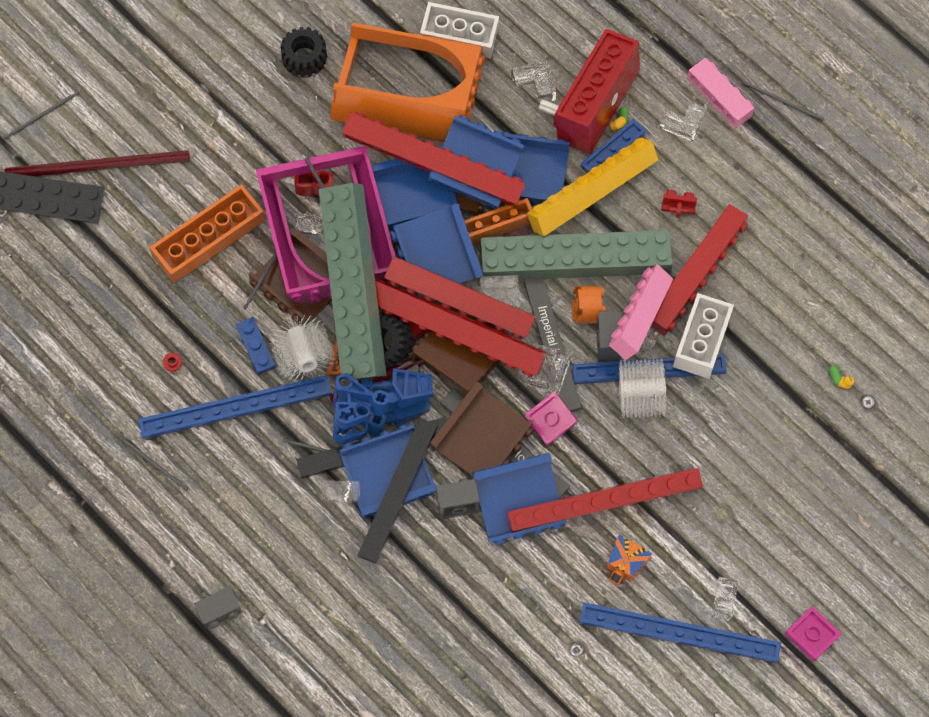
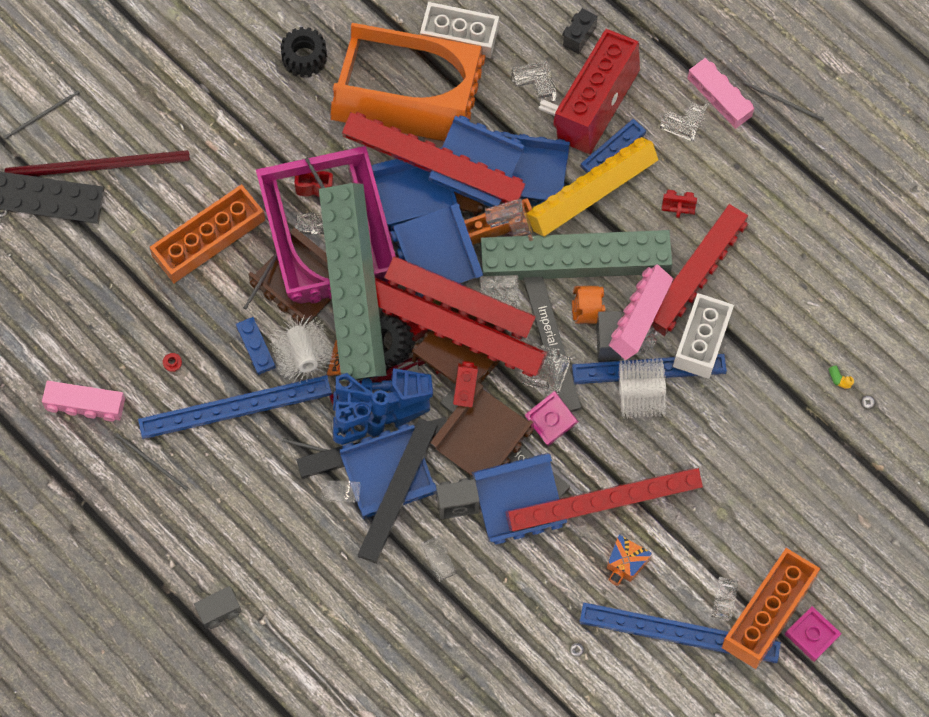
yellow arm [610,107,628,131] -> none
none -> bright pink brick [42,381,125,422]
none -> clear slope [421,536,457,582]
none -> red bracket [453,361,478,407]
none -> clear panel [485,199,533,241]
none -> black brick [562,8,598,54]
none -> orange brick [722,548,820,669]

